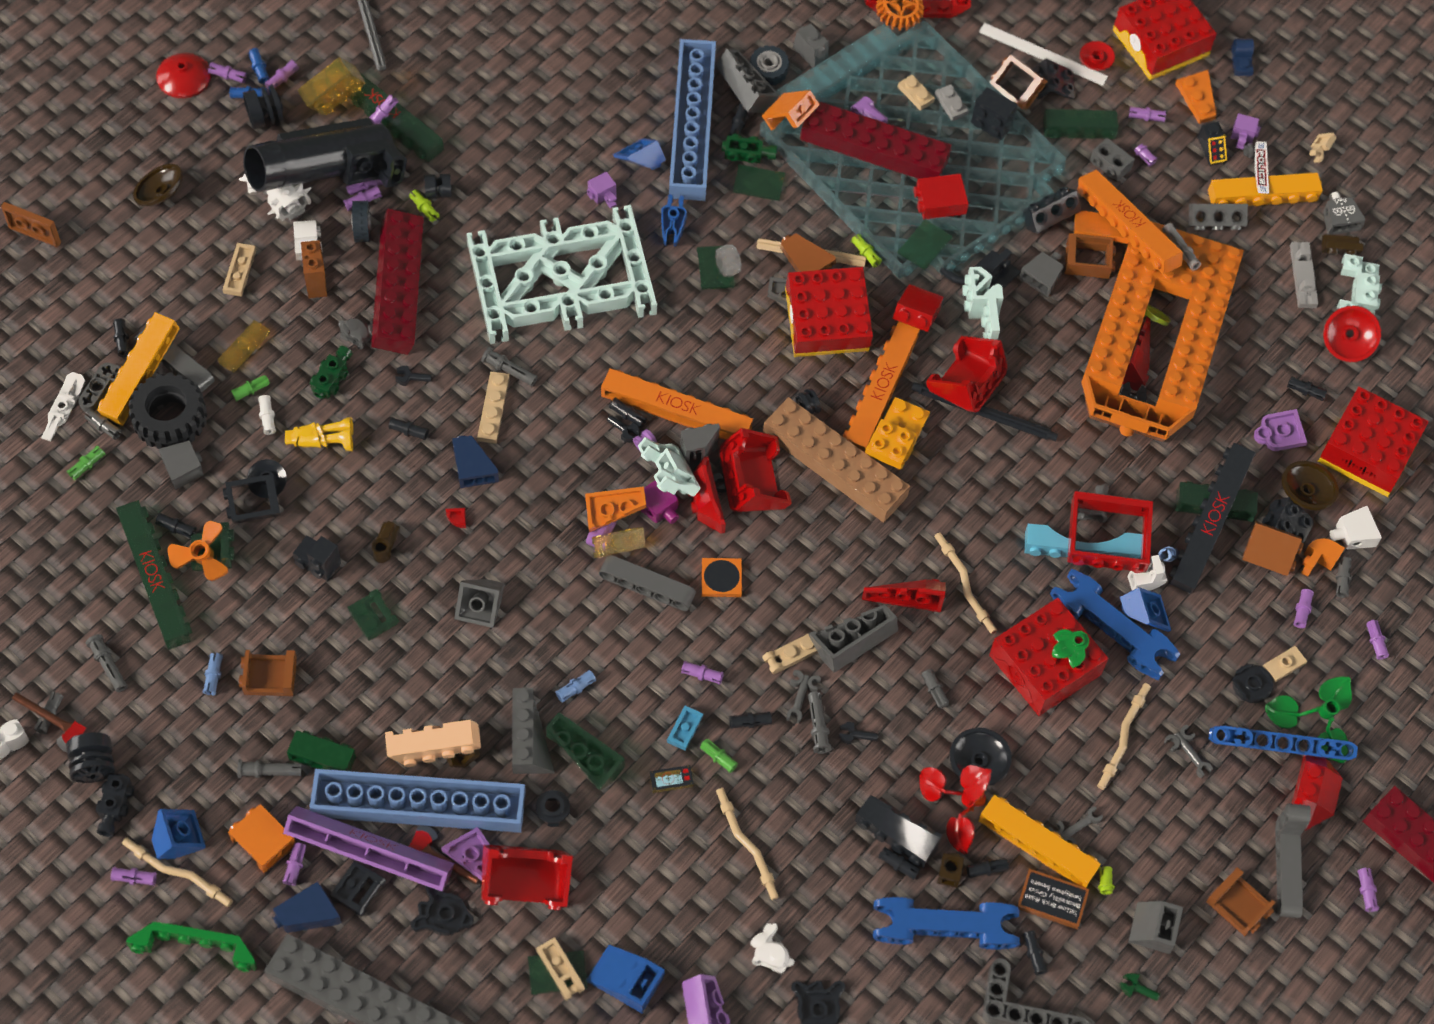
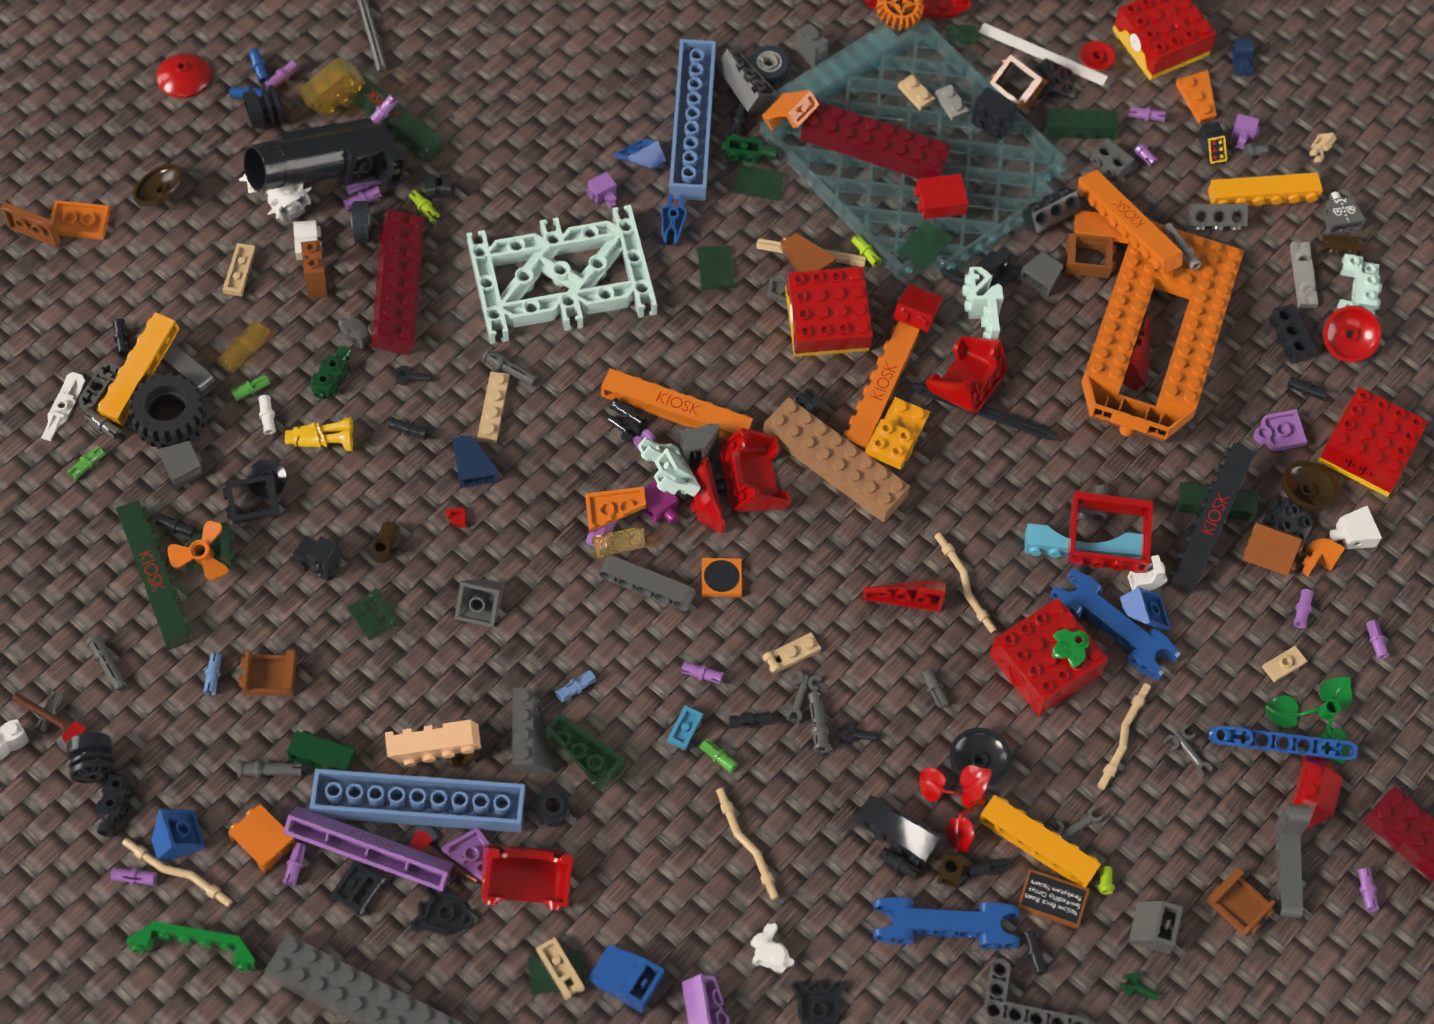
medium lavender pin [208,62,247,83] -> none
dark blue slope [272,882,341,933] -> none
tile [649,765,694,793] -> none
clear gear [715,244,742,277] -> none
dark grey wedge [808,604,898,673] -> none
medium lavender piece [851,96,888,123] -> none
black piece [1120,382,1147,403] -> none
lime piece [1145,304,1171,326] -> none
medium blue pin [1158,546,1179,562] -> none
black tile [1232,664,1273,703] -> none
sticker [1255,141,1269,194] -> none
dark grey pin [1336,557,1352,598] -> none
none -> orange tile [50,200,111,240]
none -> clear green plate [947,24,977,44]
none -> black brick [1269,304,1316,364]

